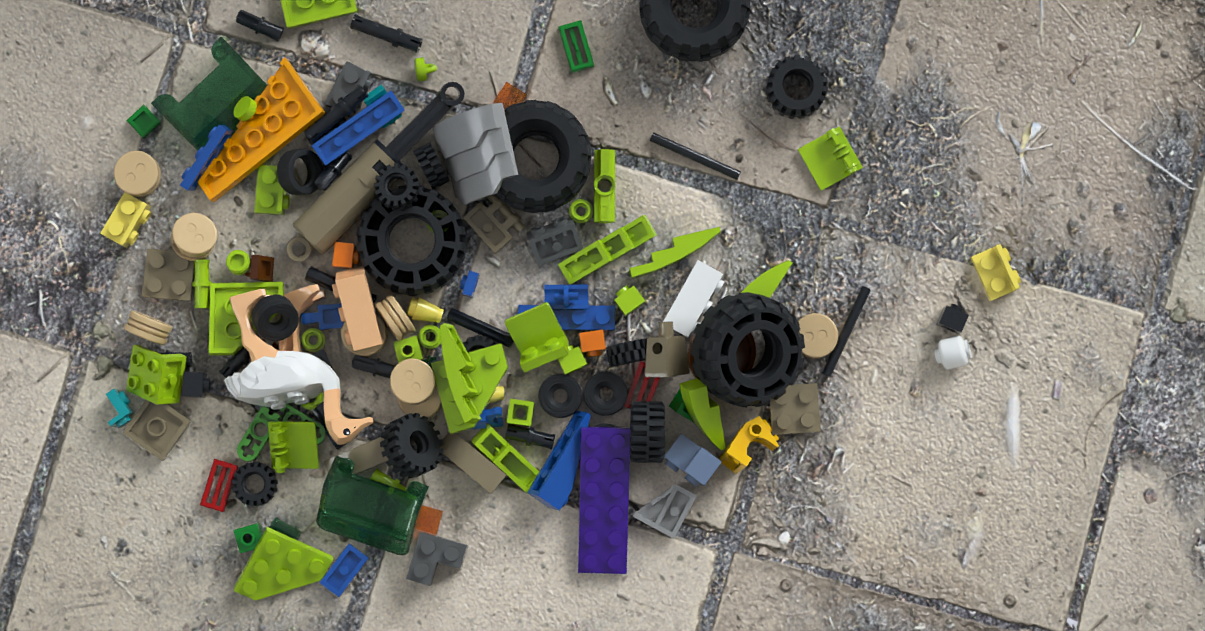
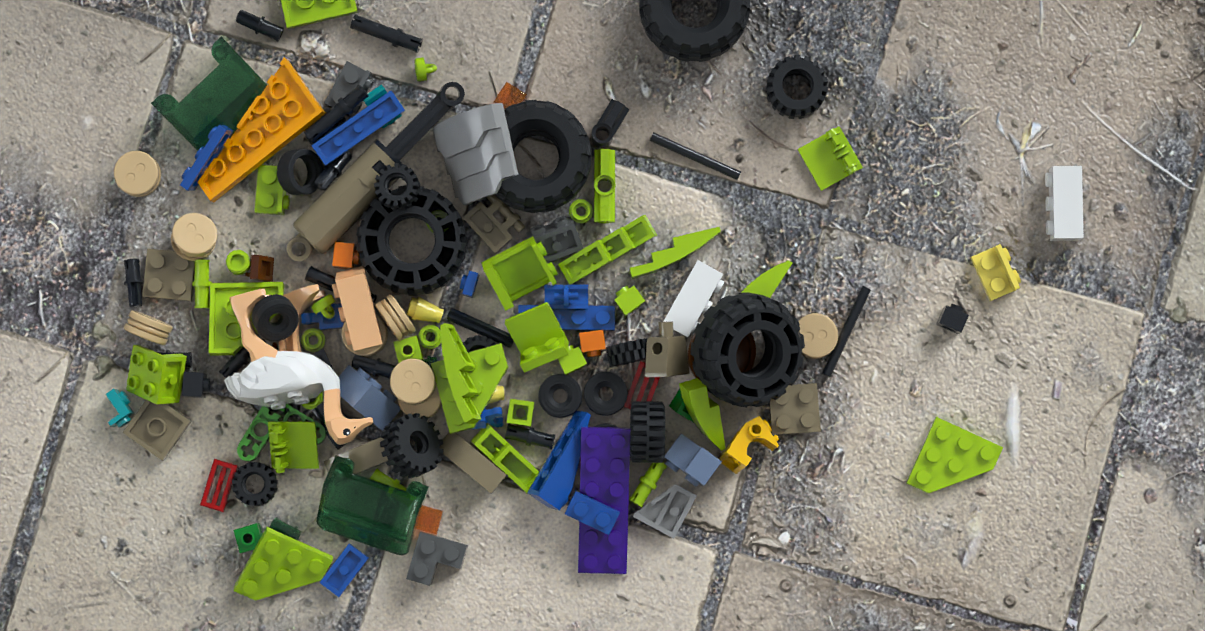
light yellow bracket [100,192,151,248] -> none
green tile [126,104,161,139] -> none
lime tile [234,96,257,122] -> none
black tyre [413,143,450,189] -> none
green tile [558,20,595,74] -> none
white head [934,335,972,370] -> none
none -> black axle [124,259,144,308]
none -> lime tile [311,294,336,319]
none -> sand blue brick [339,365,401,431]
none -> lime panel [481,236,558,311]
none -> blue plate [565,491,620,535]
none -> black piece [591,99,629,148]
none -> lime pin [629,463,667,508]
none -> lime plate [906,417,1003,493]
none -> white brick [1045,166,1084,241]

